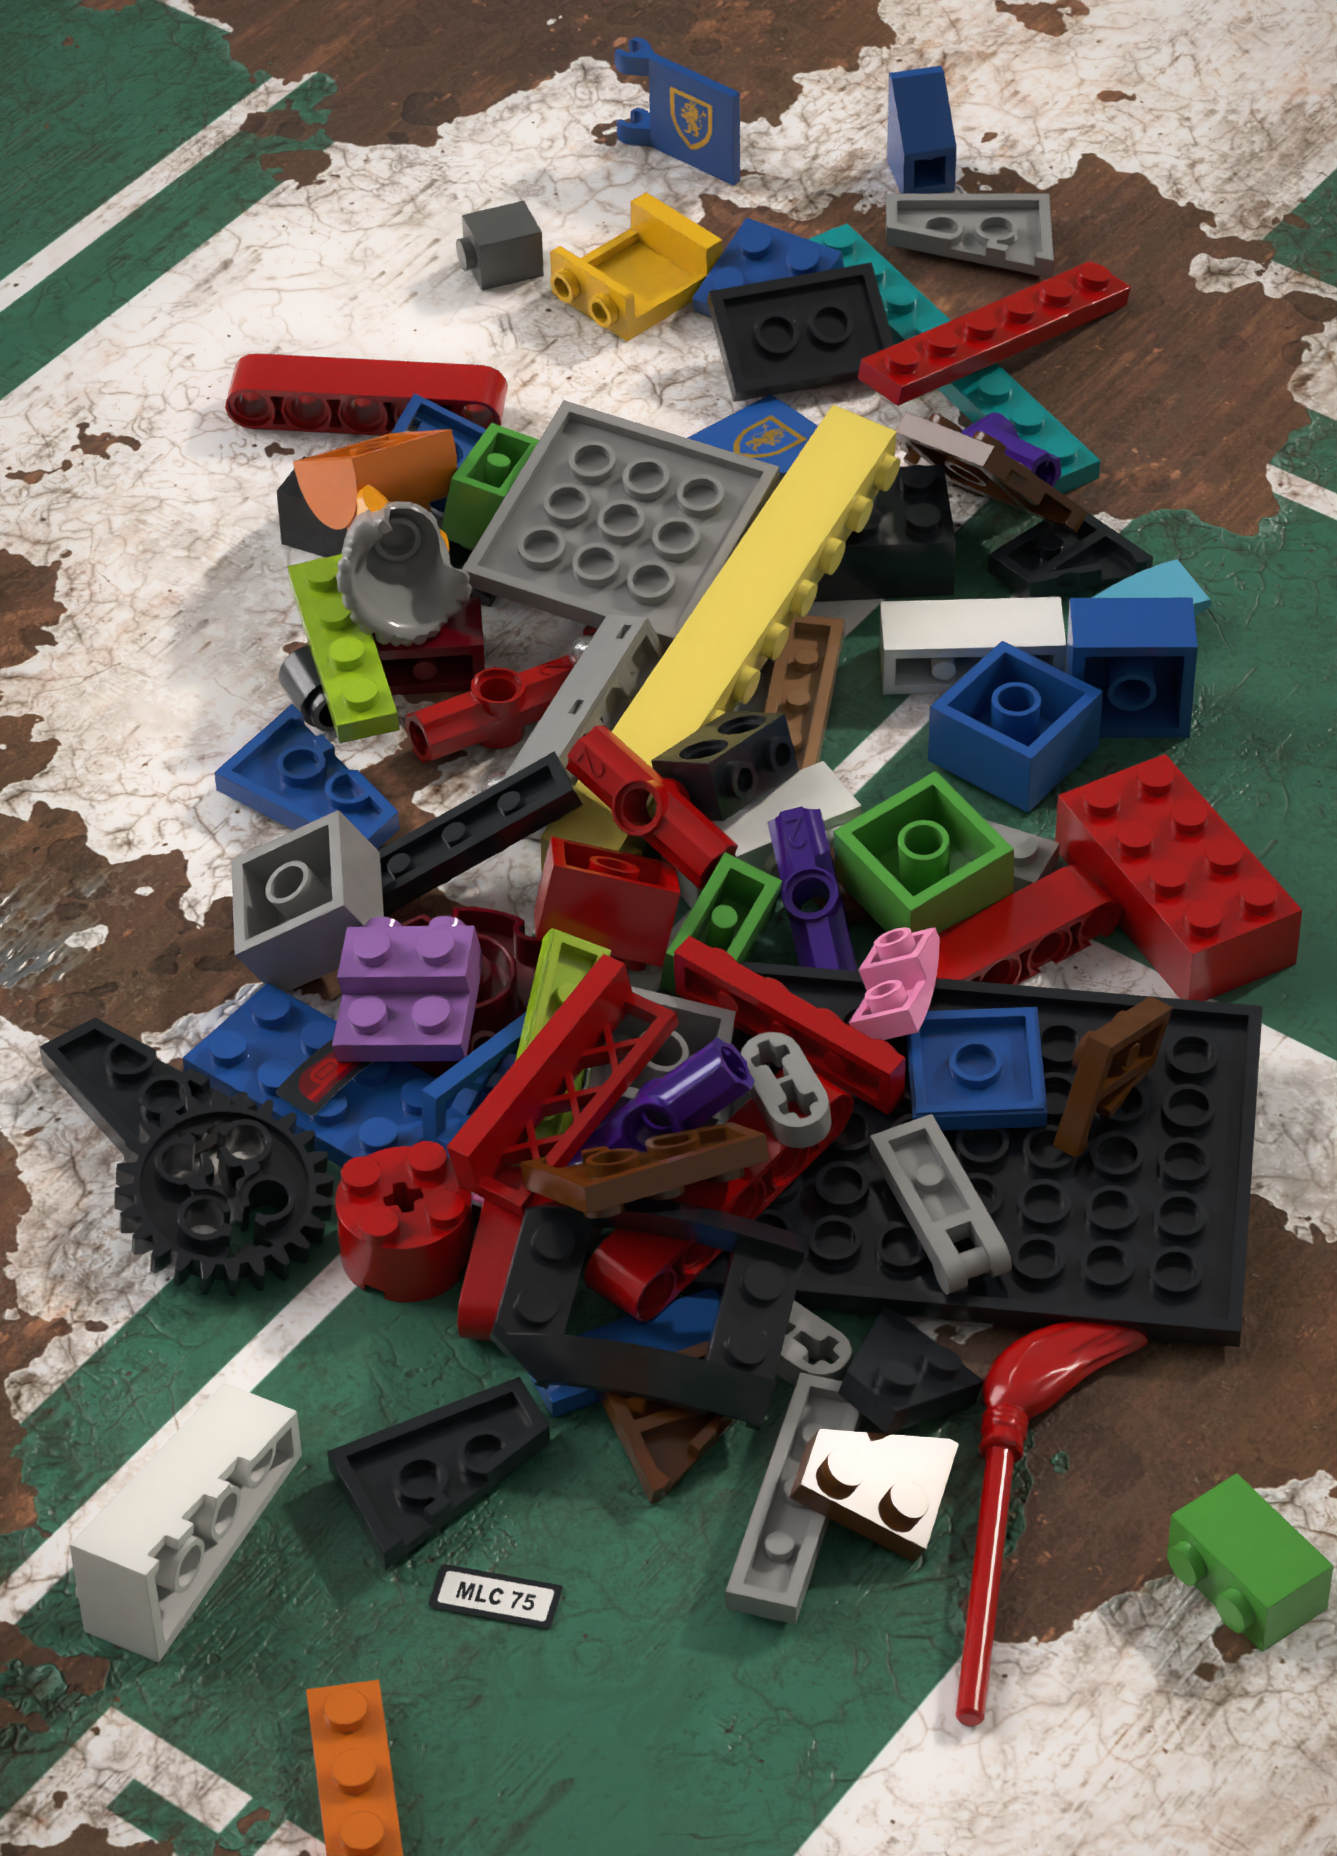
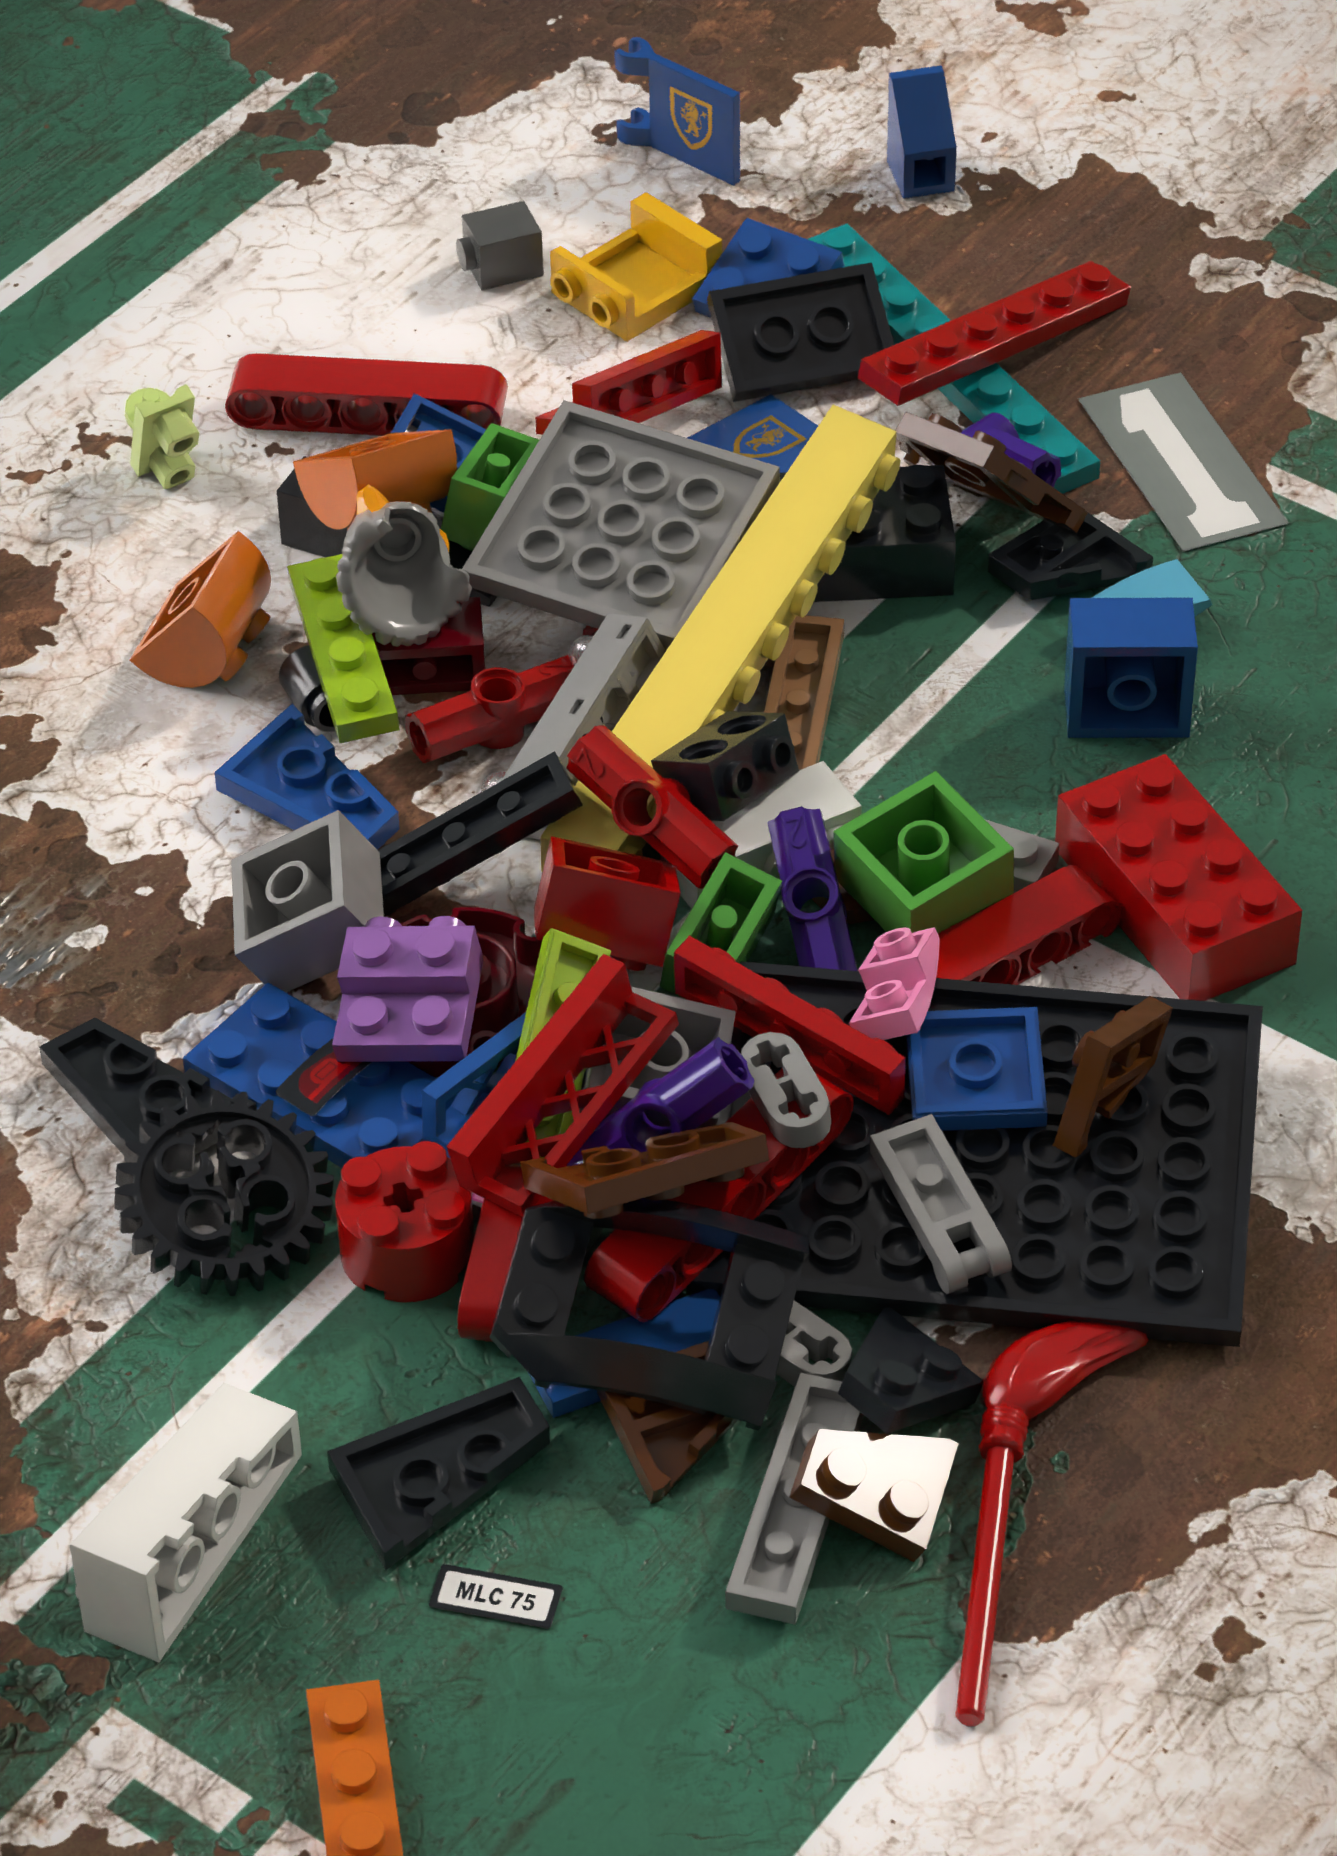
white brick [879,597,1066,695] -> none
light grey wing [886,193,1054,278] -> none
blue brick [928,641,1103,813] -> none
bright green brick [1167,1473,1334,1652] -> none
none -> yellowish green hips [124,384,199,489]
none -> orange brick [129,530,271,688]
none -> red fence [535,330,722,435]
none -> light grey sticker [1078,372,1289,552]

